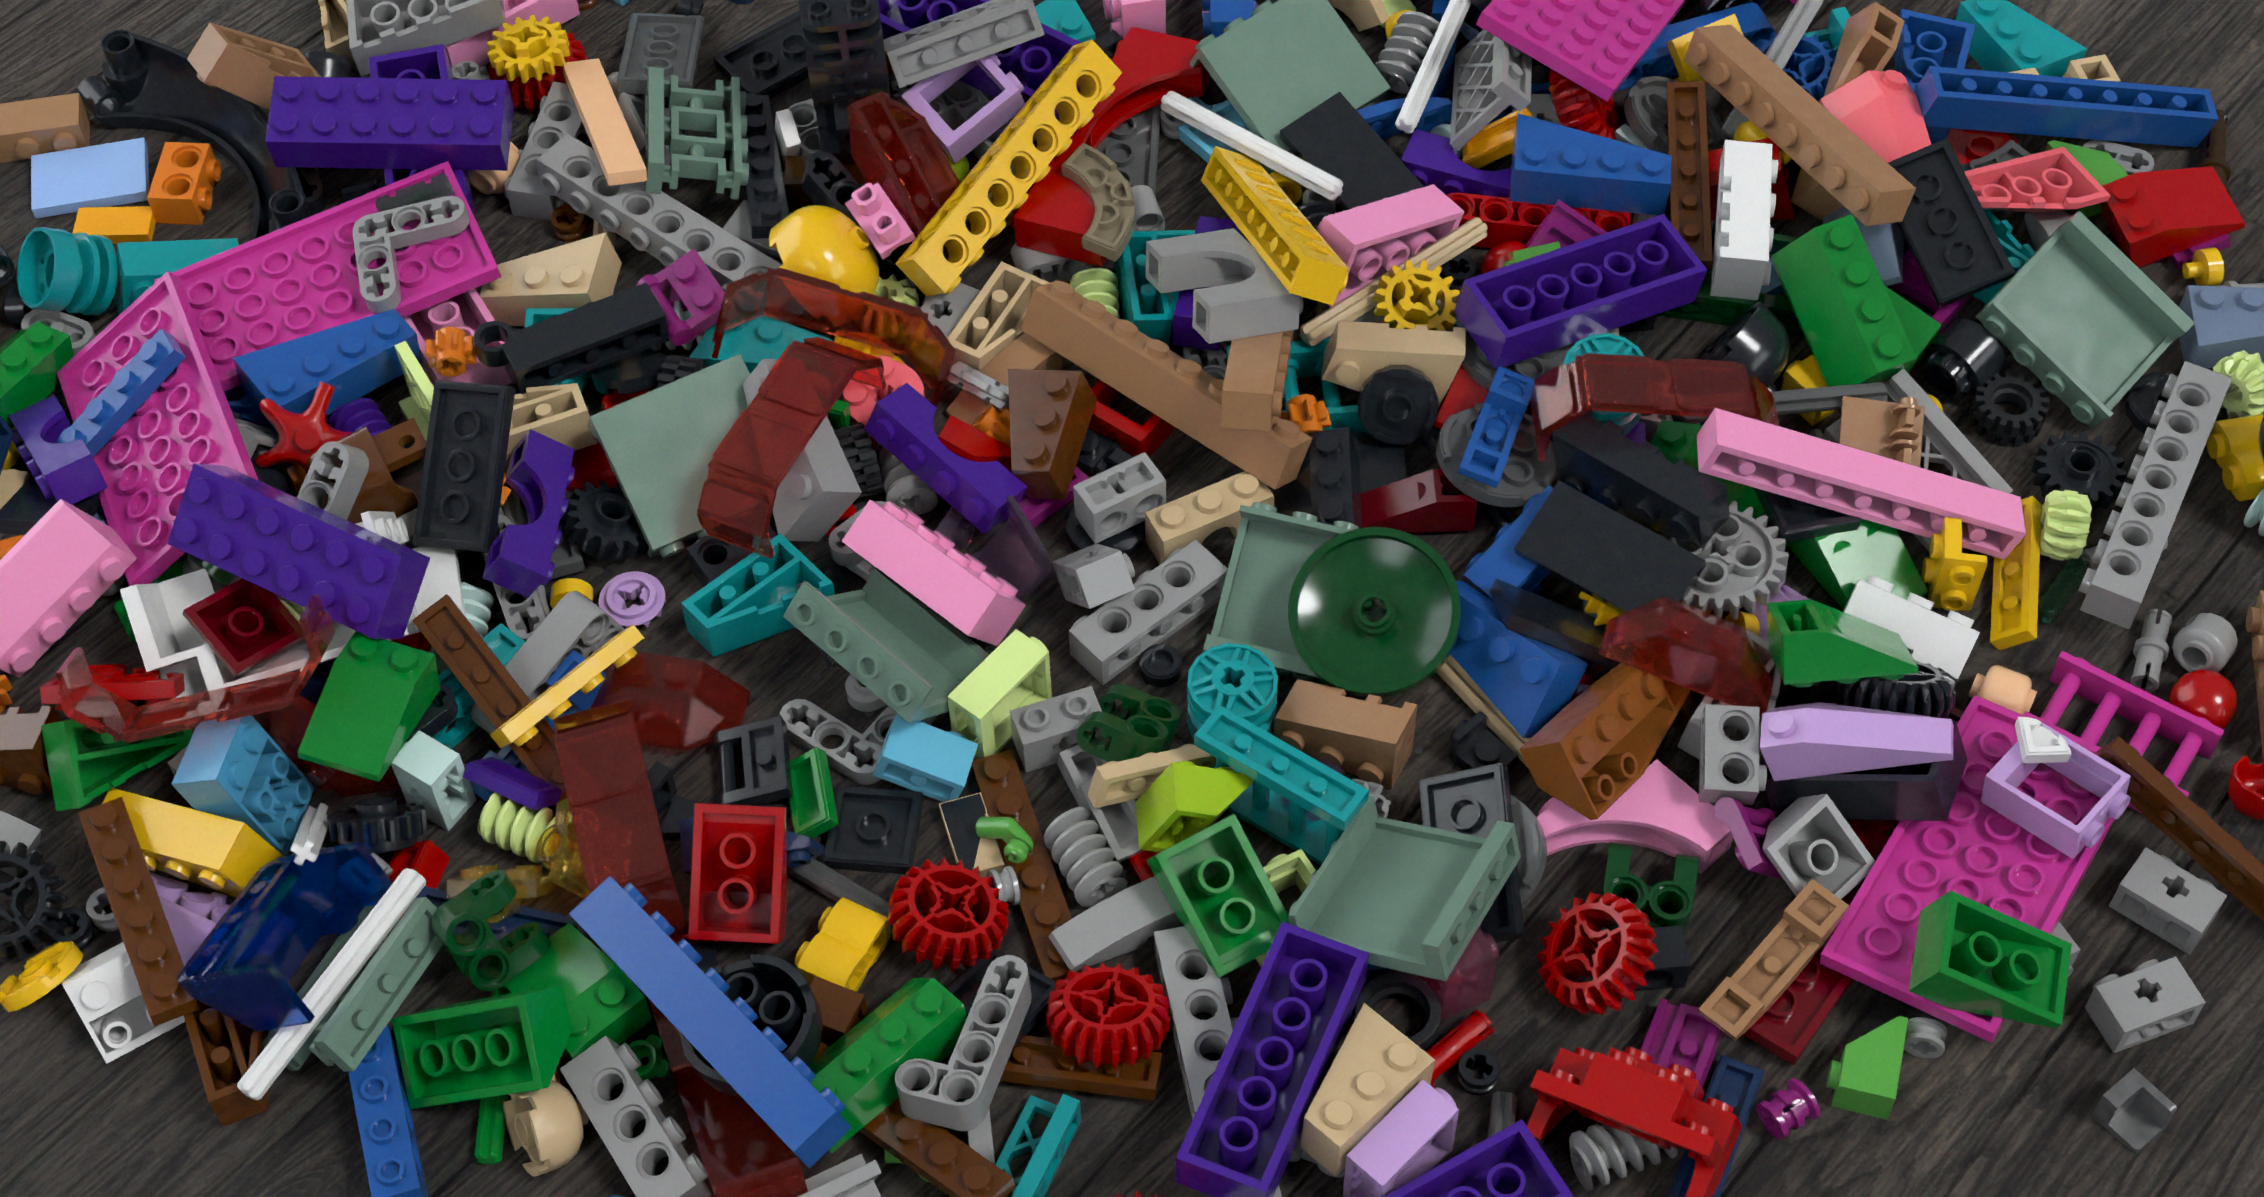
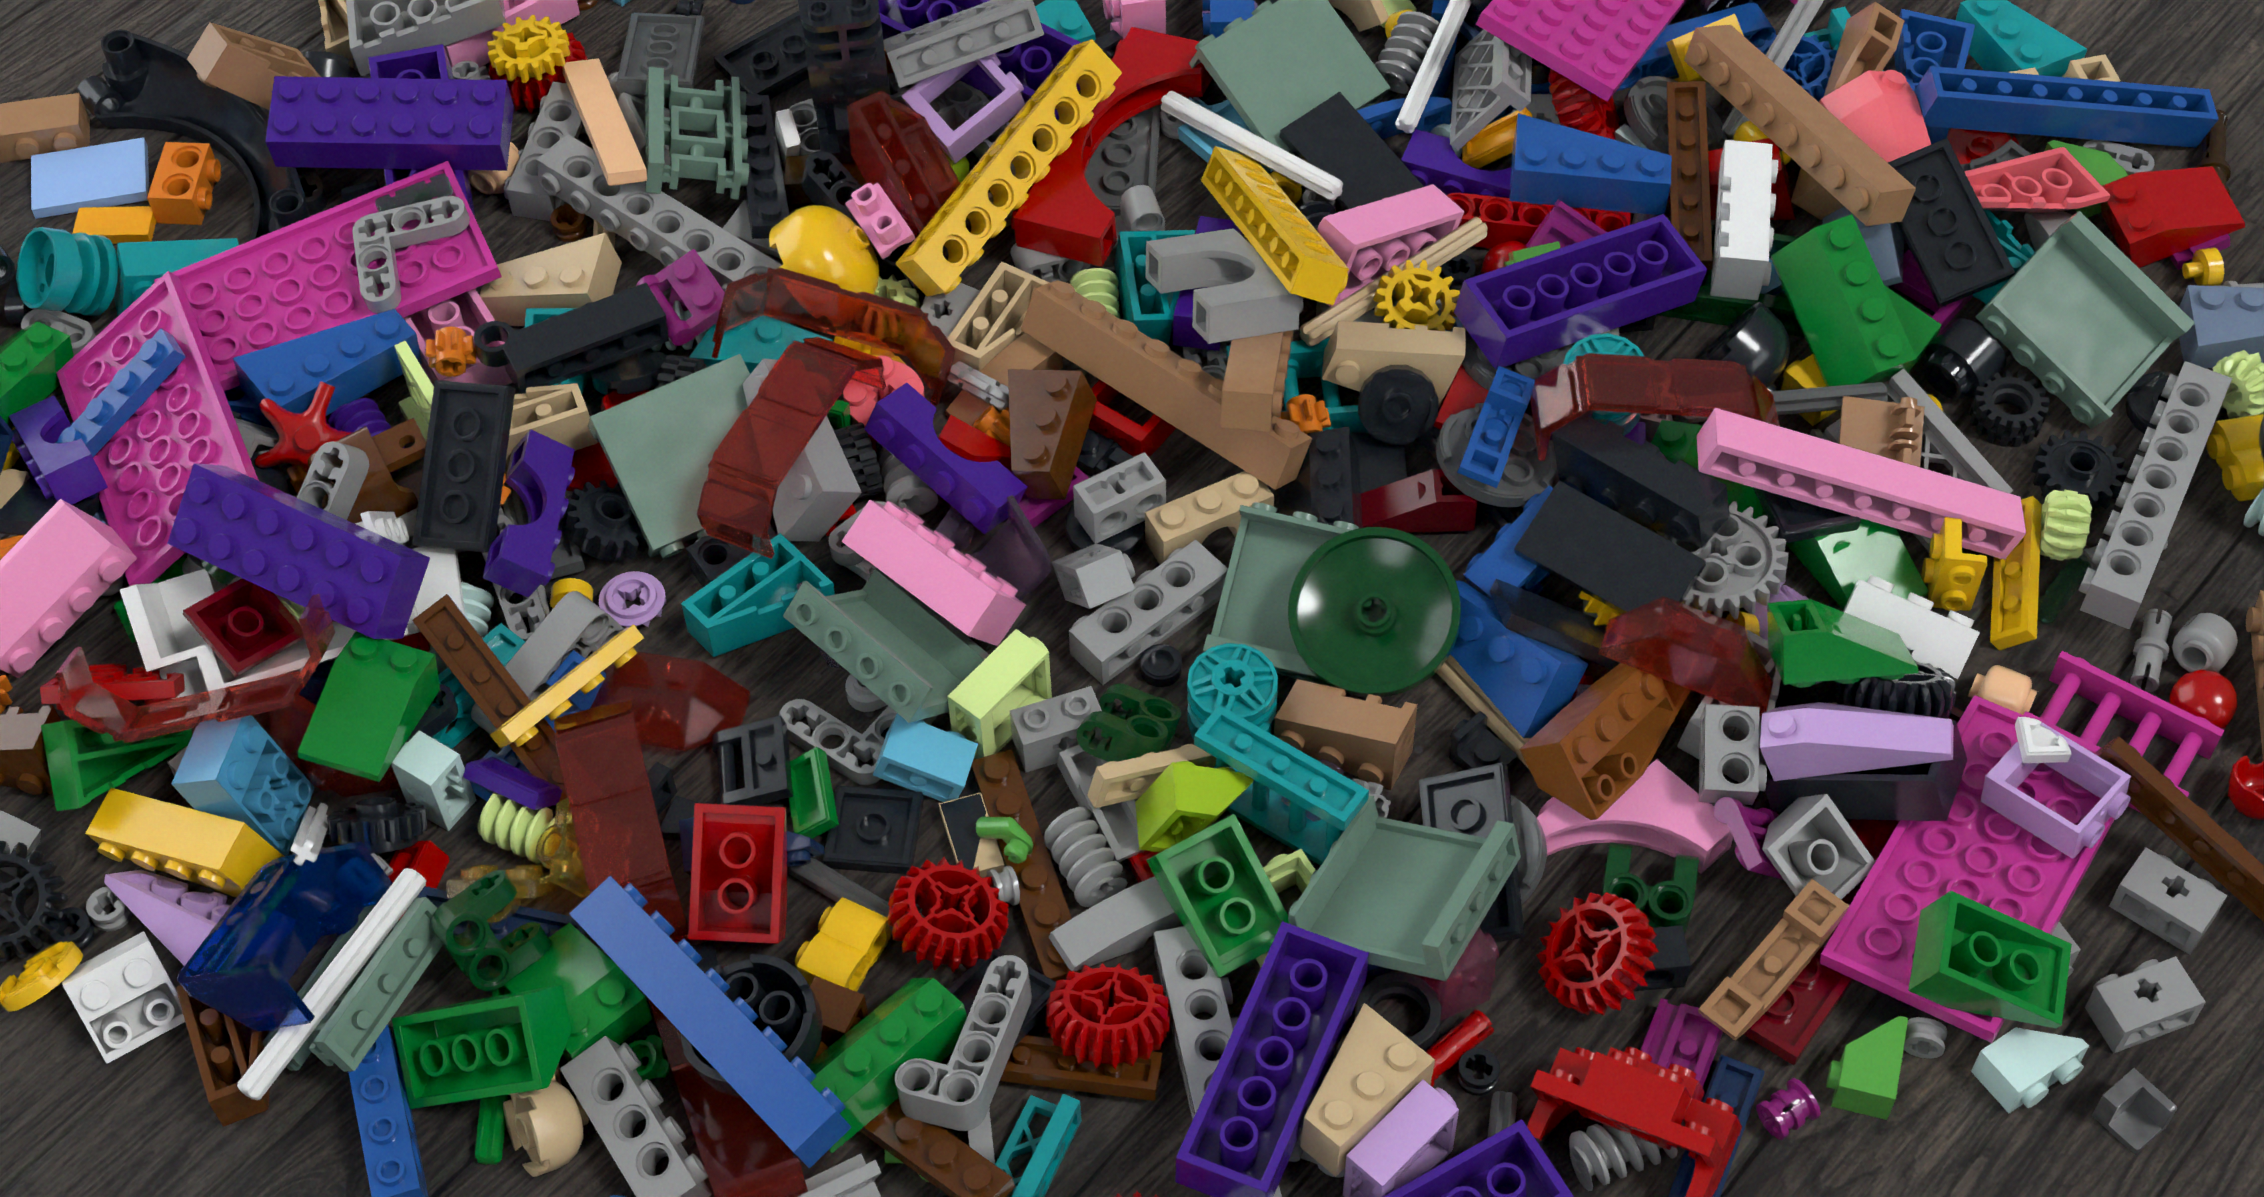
reddish brown plate [78,797,200,1027] -> none
dark tan tile [1061,143,1135,262] -> none
none -> light aqua slope [1971,1027,2089,1113]

